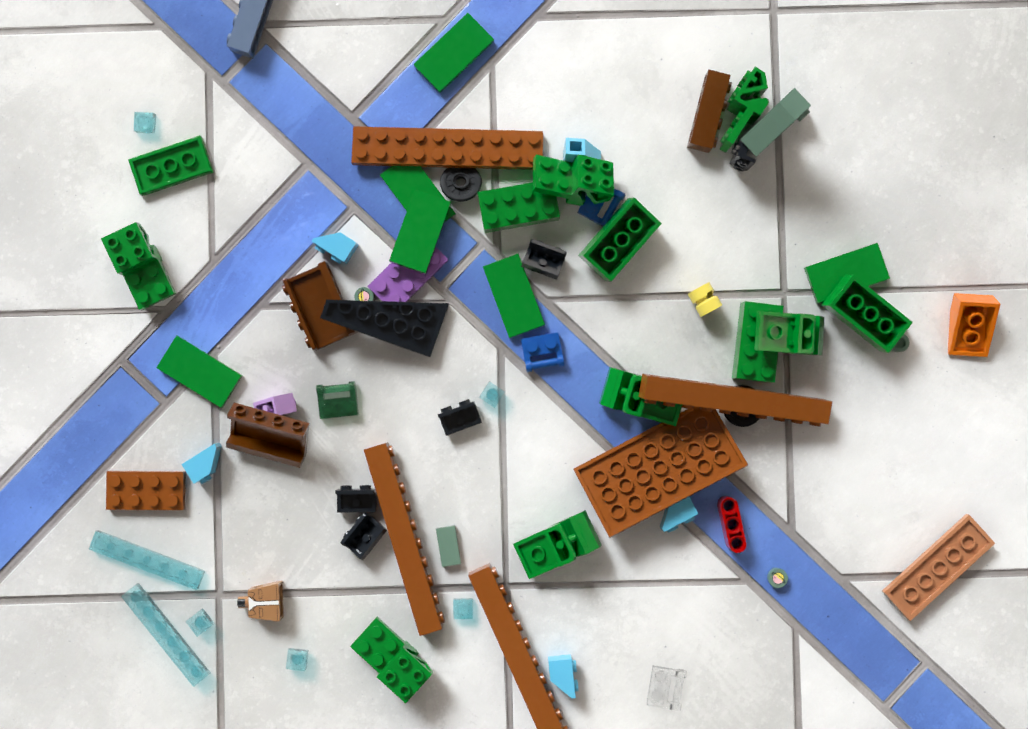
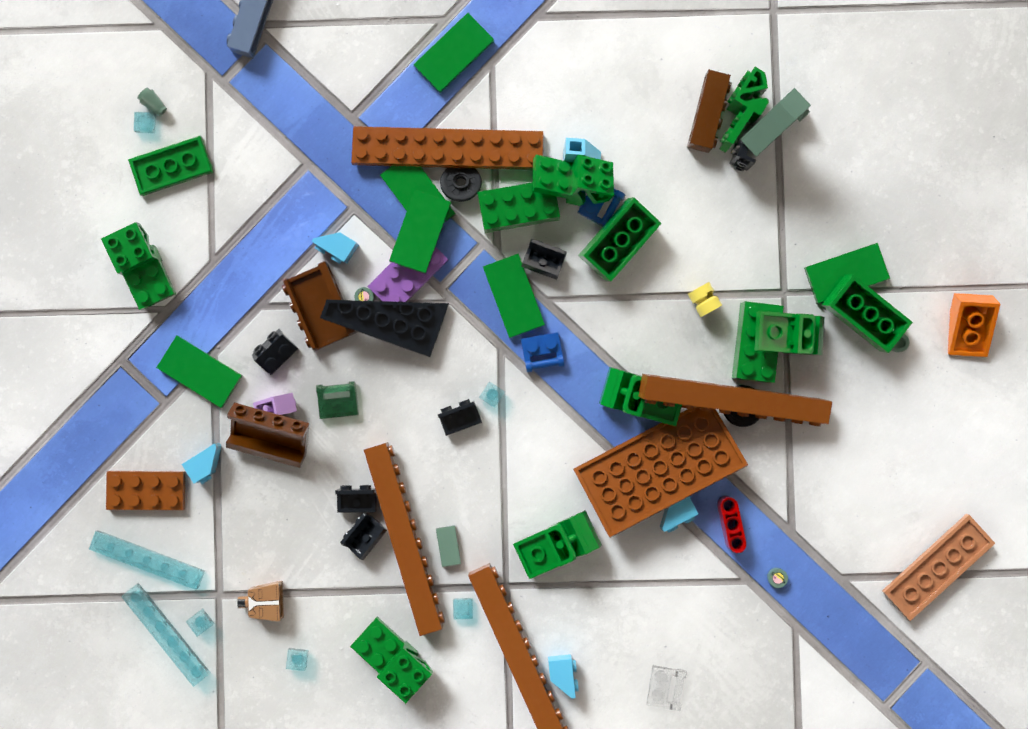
none -> sand green cone [137,87,167,116]
none -> black bracket [252,329,298,375]

